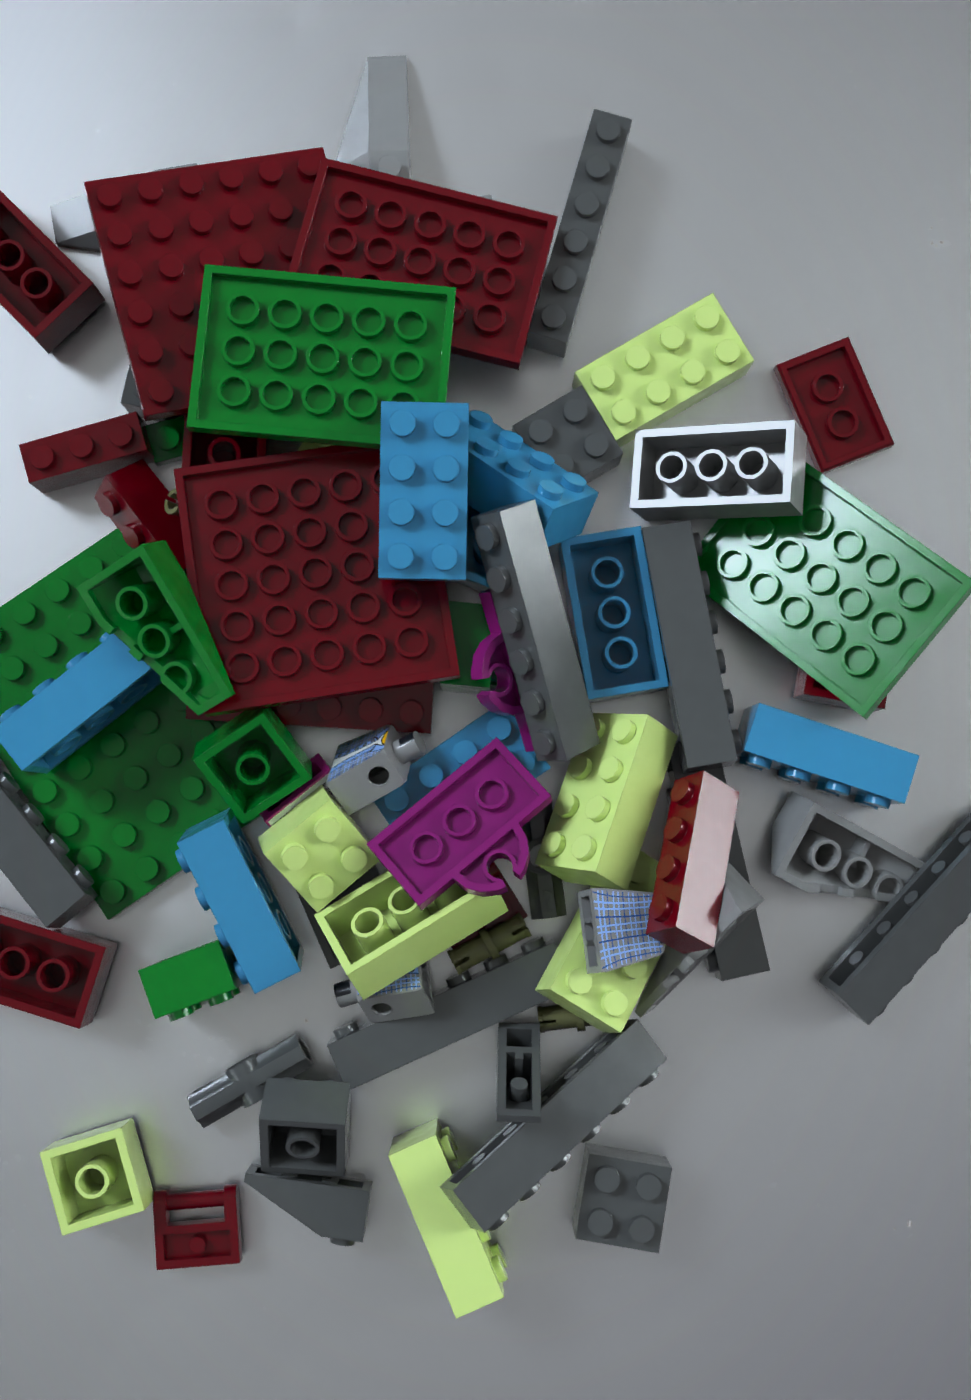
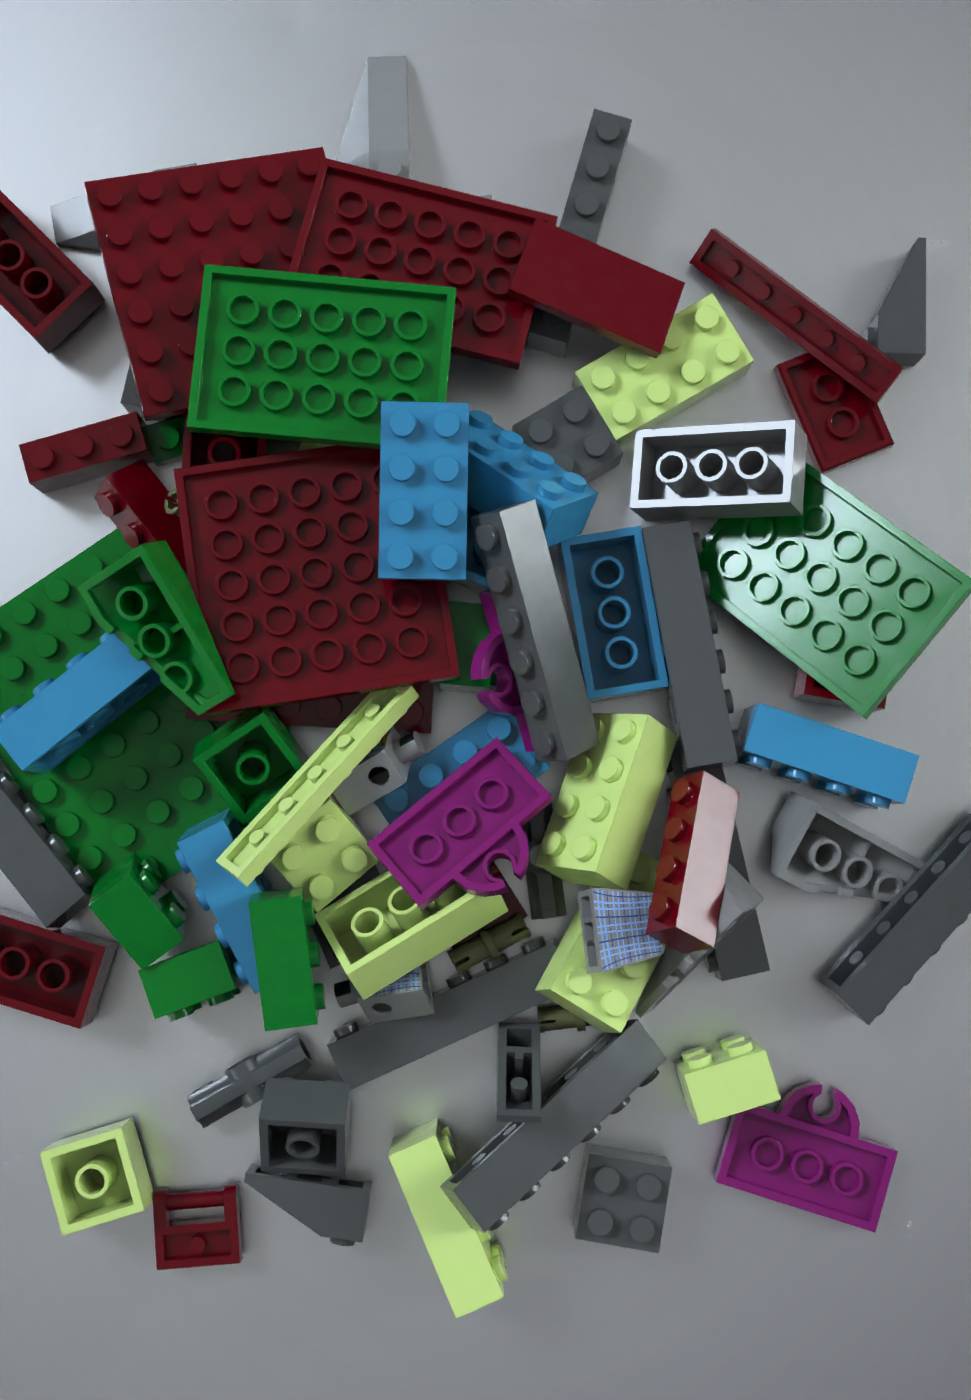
none -> green brick [88,852,187,970]
none -> yellowish green plate [216,685,419,887]
none -> green brick [248,887,326,1031]
none -> dark red tile [506,218,685,359]
none -> yellowish green brick [673,1034,781,1125]
none -> dark red plate [689,228,905,403]
none -> magenta plate [714,1082,898,1232]
none -> dark grey slope [862,237,926,366]

